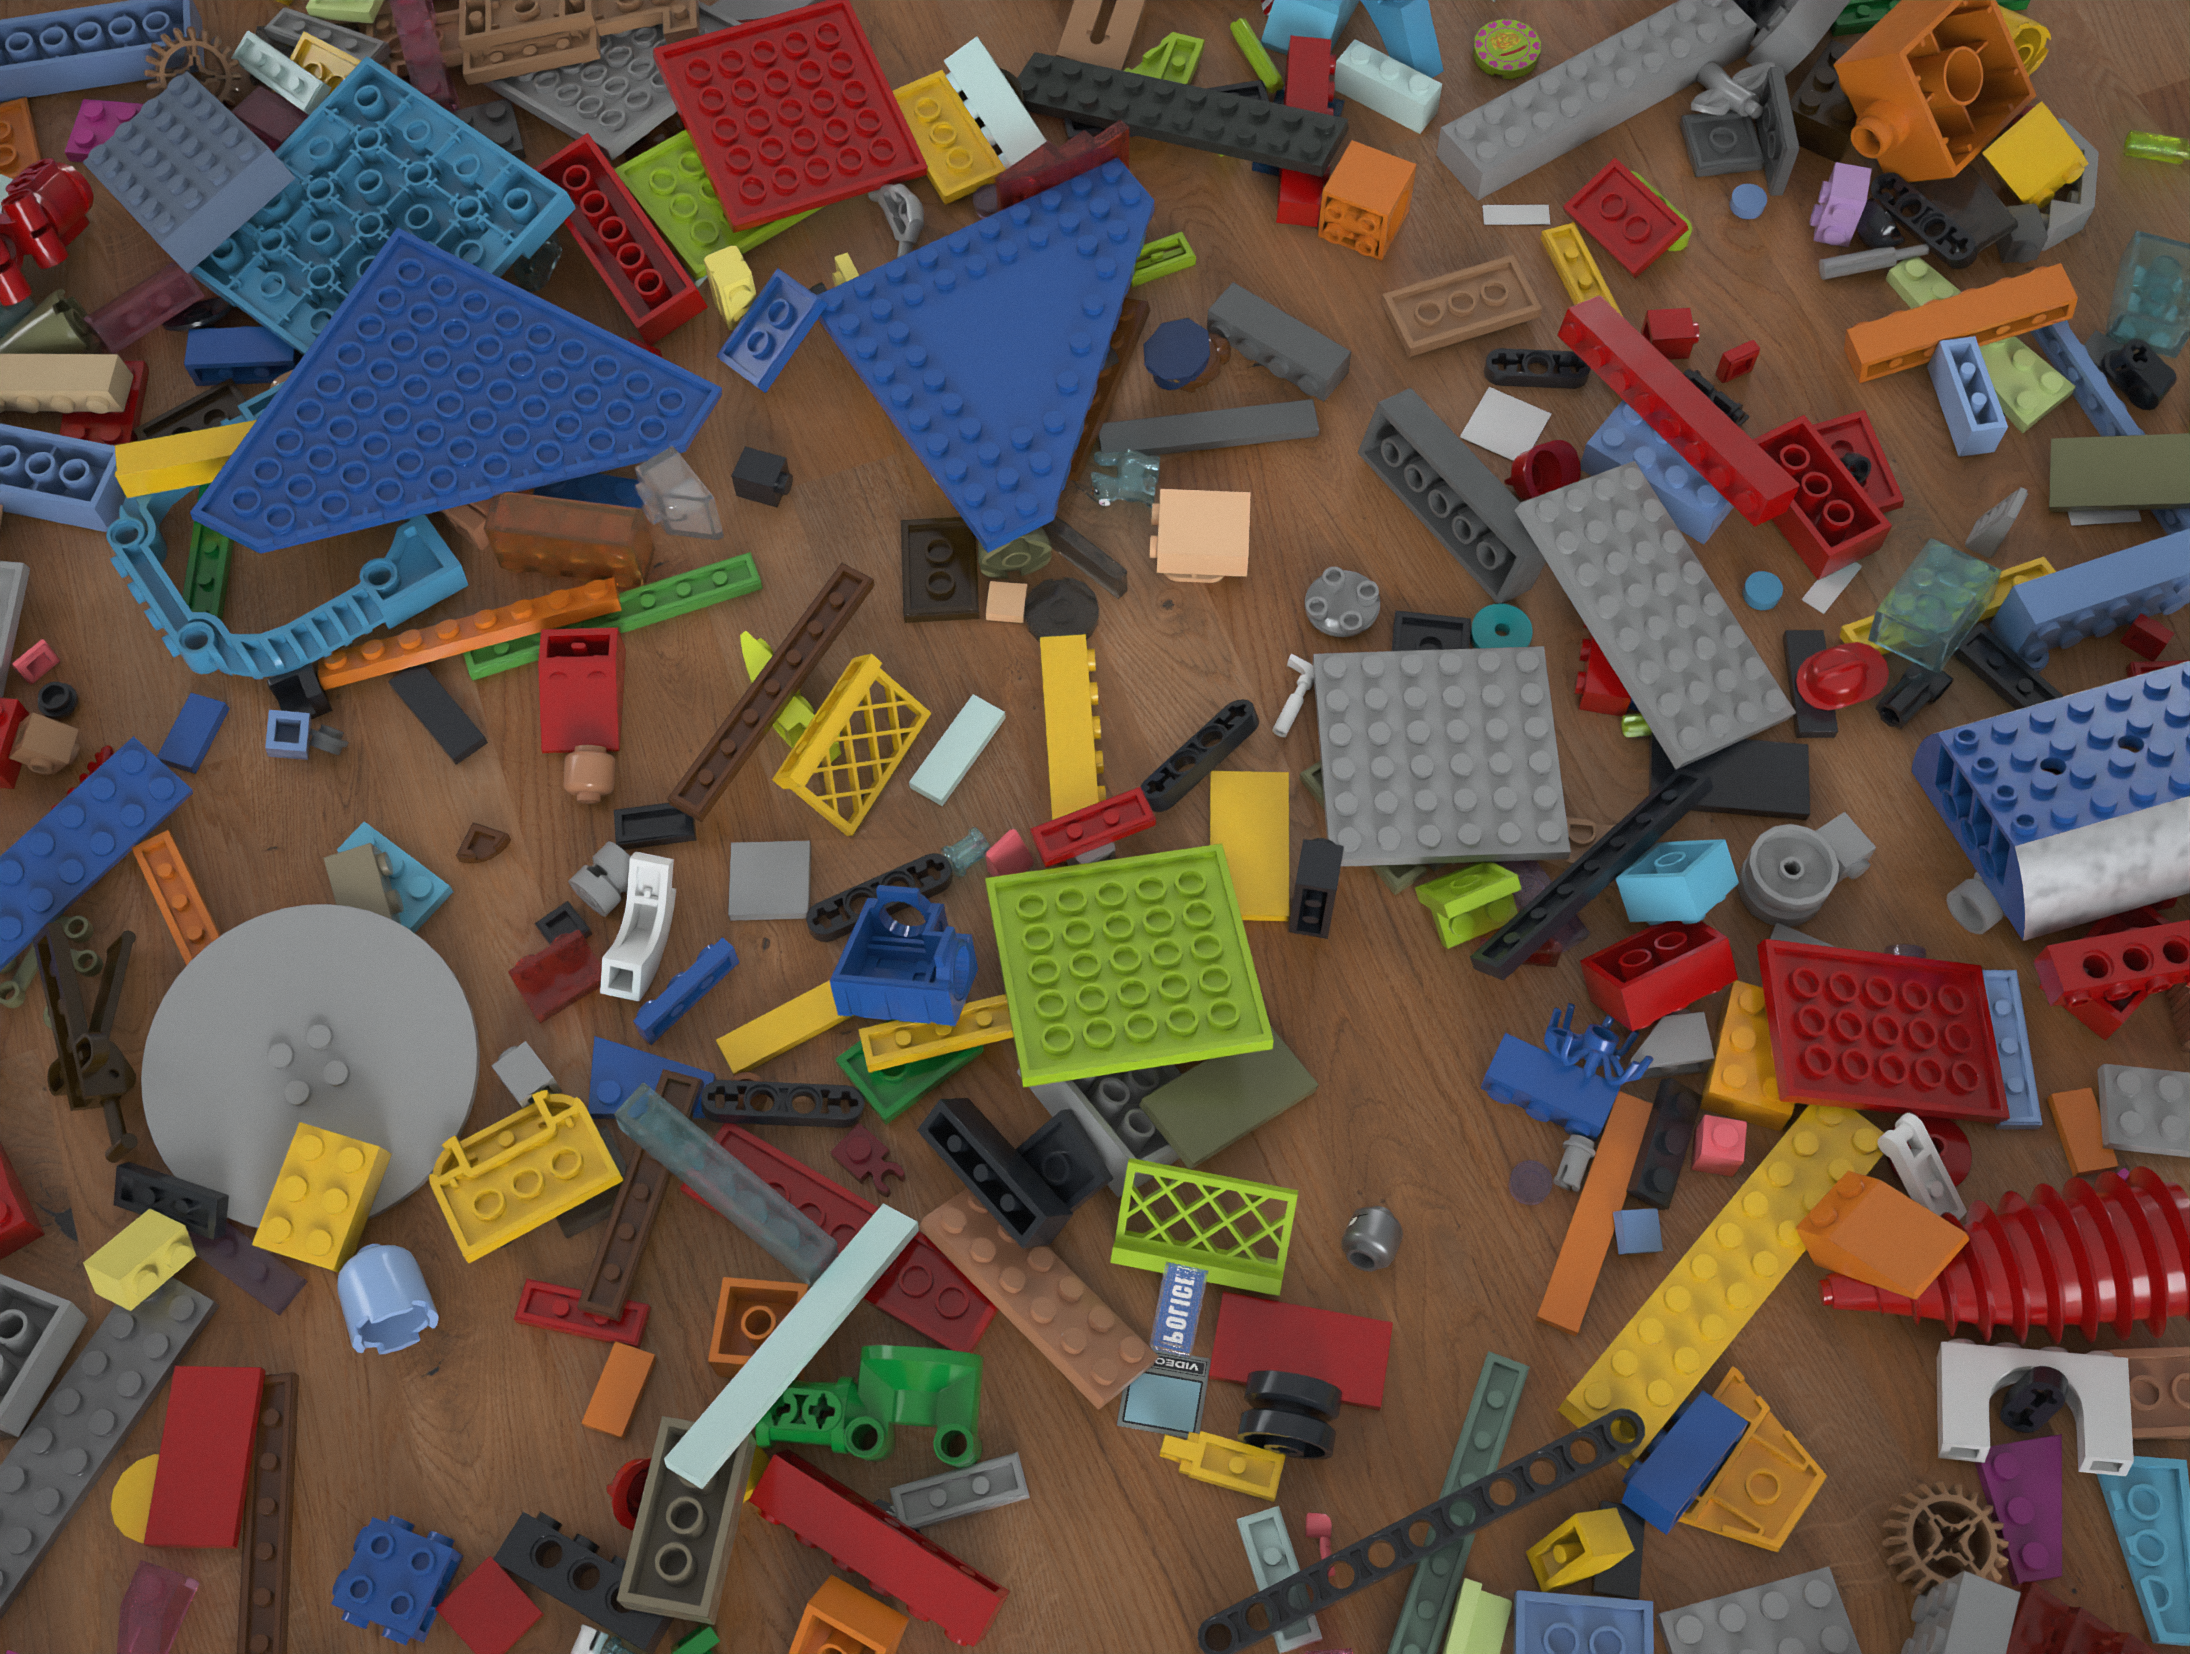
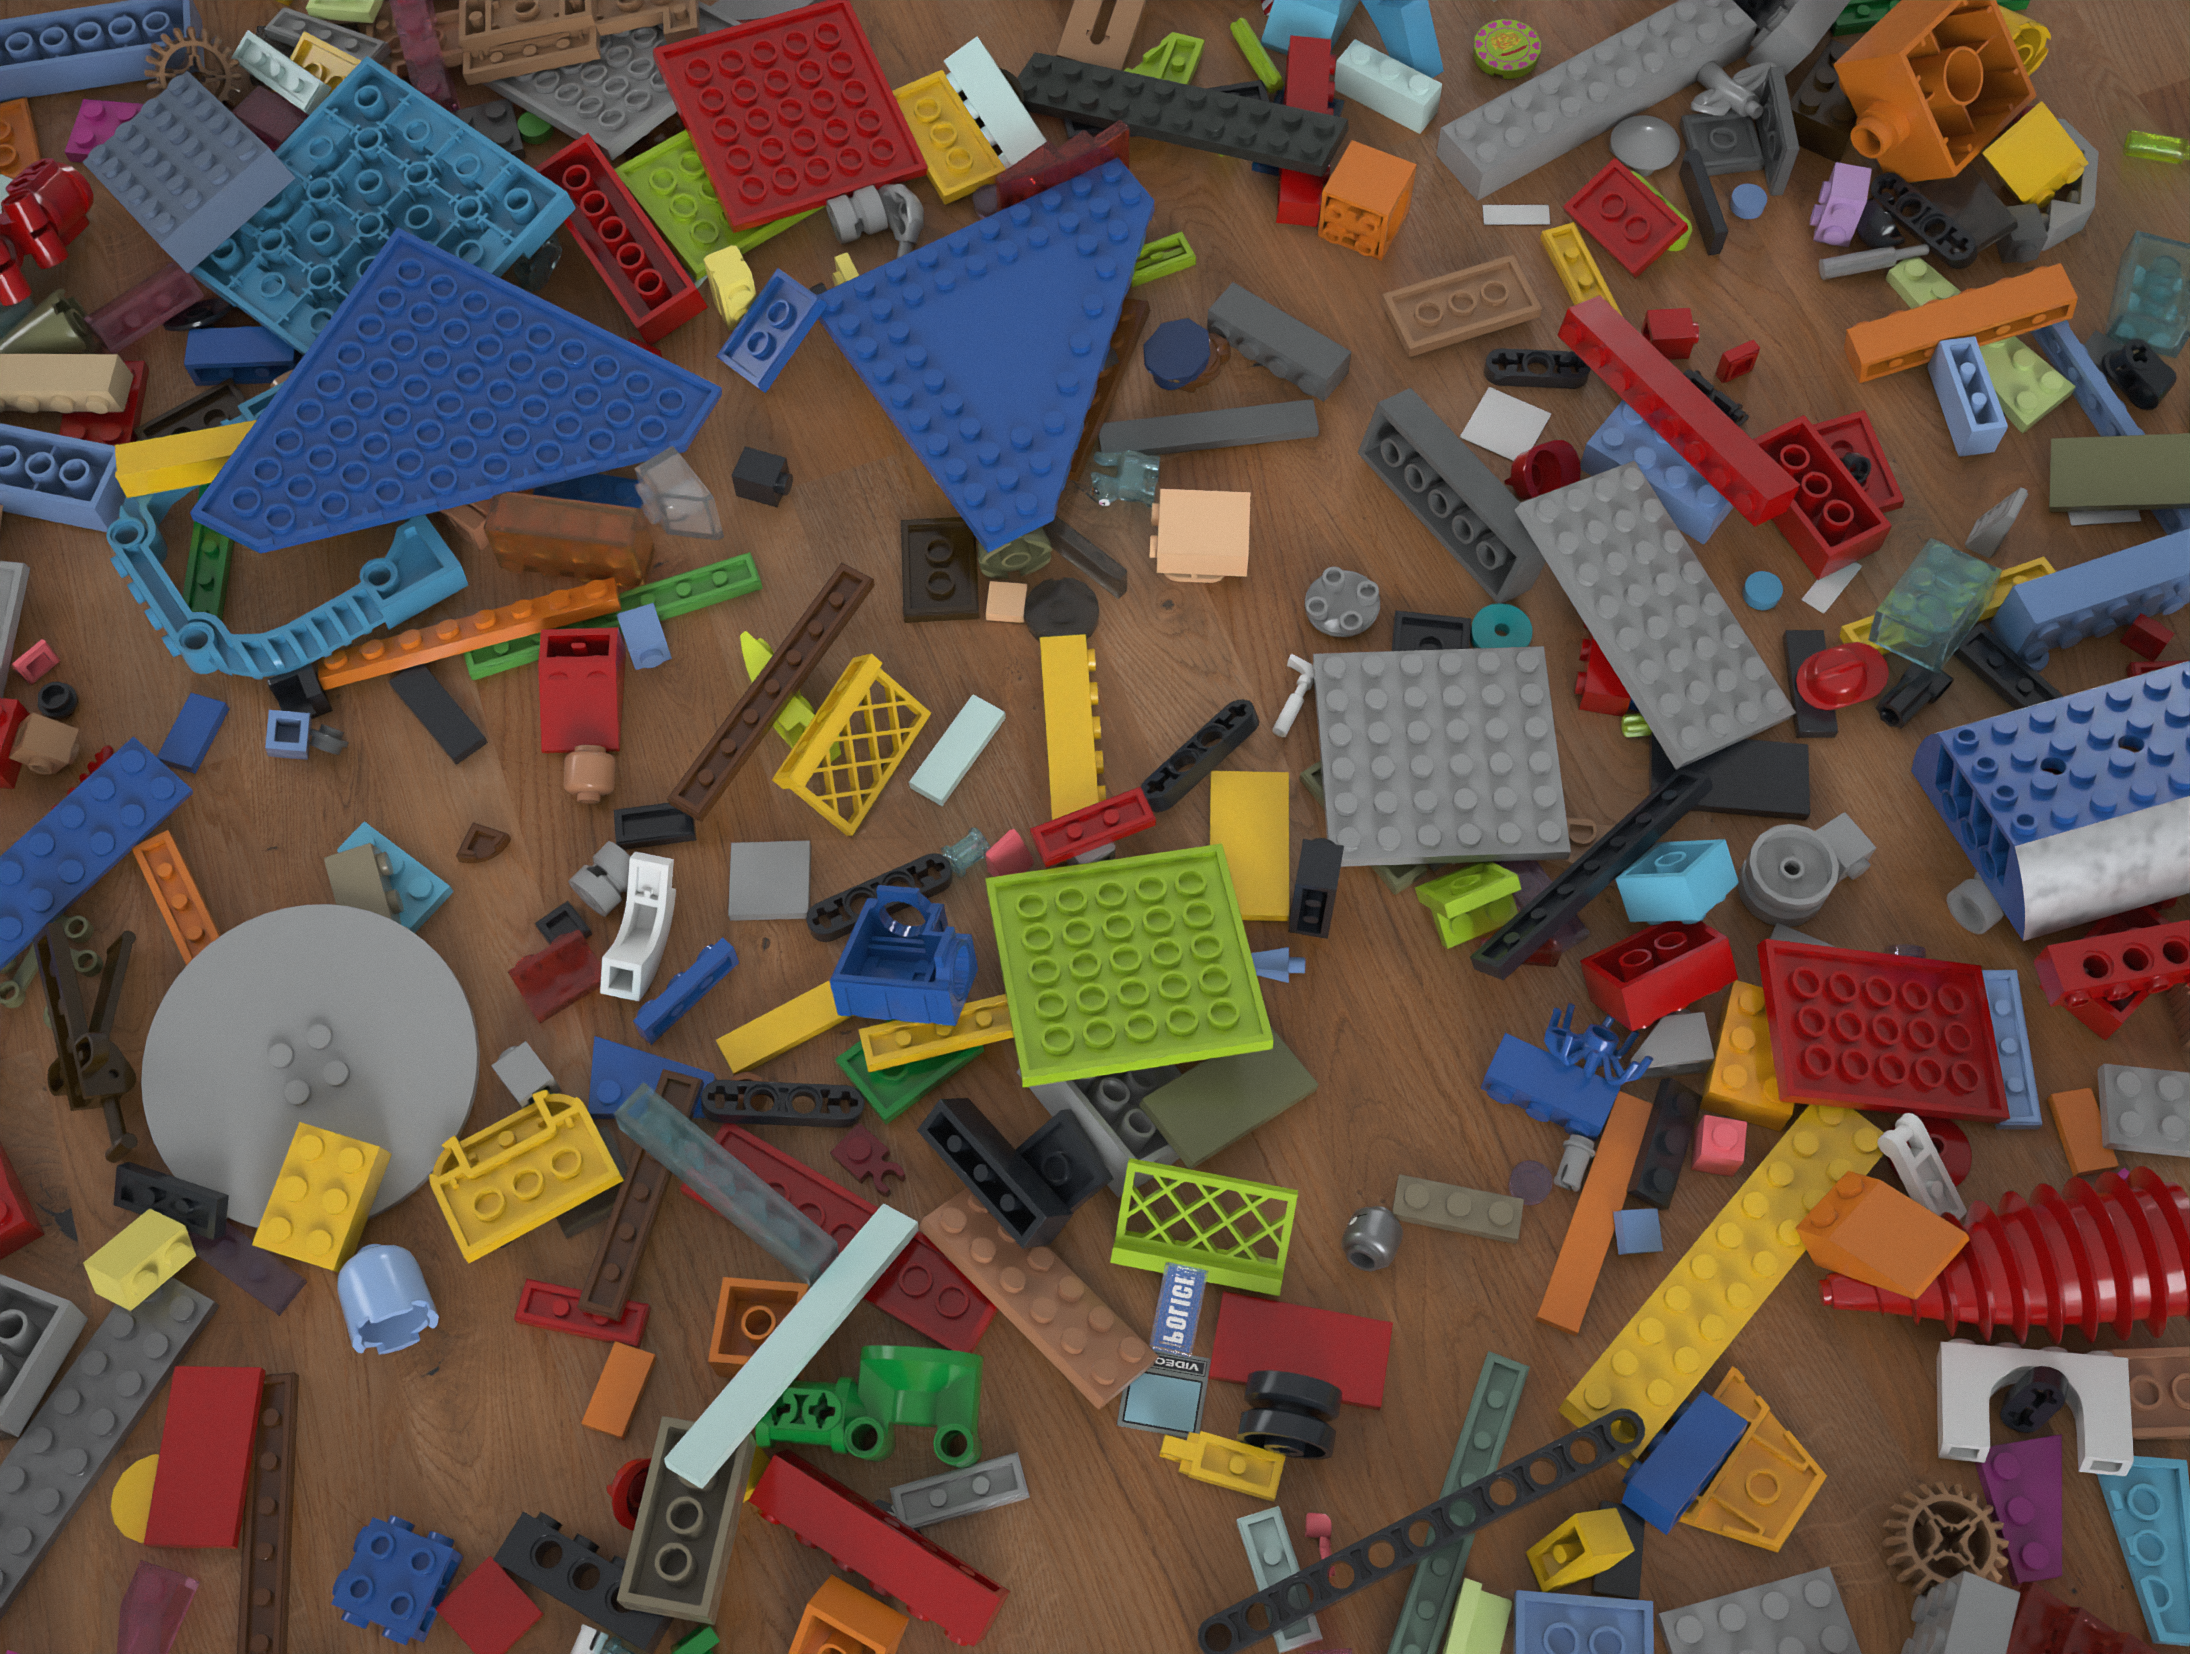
none -> bright green tile [517,111,554,144]
none -> medium blue brick [617,603,672,670]
none -> light grey wheel [826,185,888,245]
none -> medium blue piece [1251,947,1306,983]
none -> dark tan plate [1392,1174,1524,1244]
none -> light grey dish [1609,115,1680,177]
none -> black tile [1679,149,1728,256]

